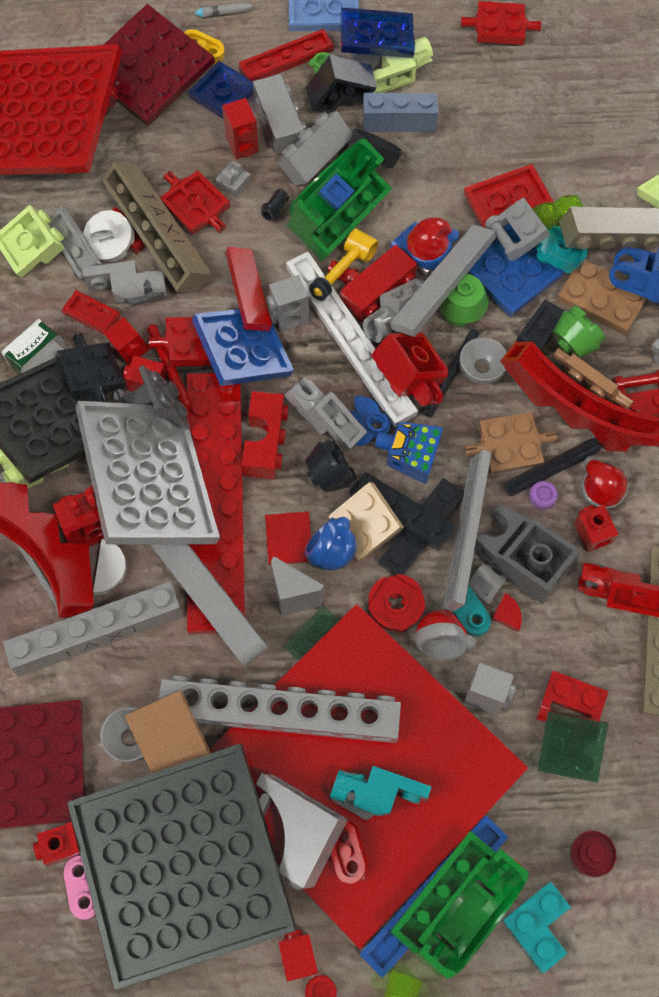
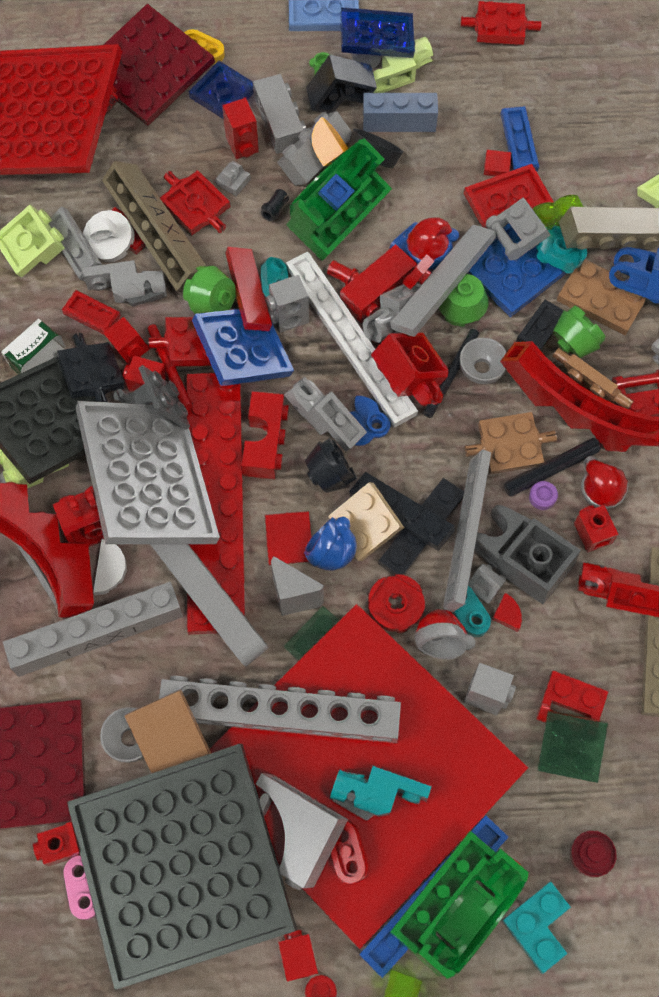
light grey piece [195,3,253,18] -> none
red tile [239,29,334,85] -> none
yellow piece [309,228,379,301] -> none
blue torso [375,422,443,484] -> none
none -> bright green cone [183,266,236,314]
none -> teal plate [261,257,288,296]
none -> brick [312,117,348,167]
none -> red plate [403,254,434,290]
none -> red tile [484,150,511,176]
none -> blue tile [500,106,539,172]

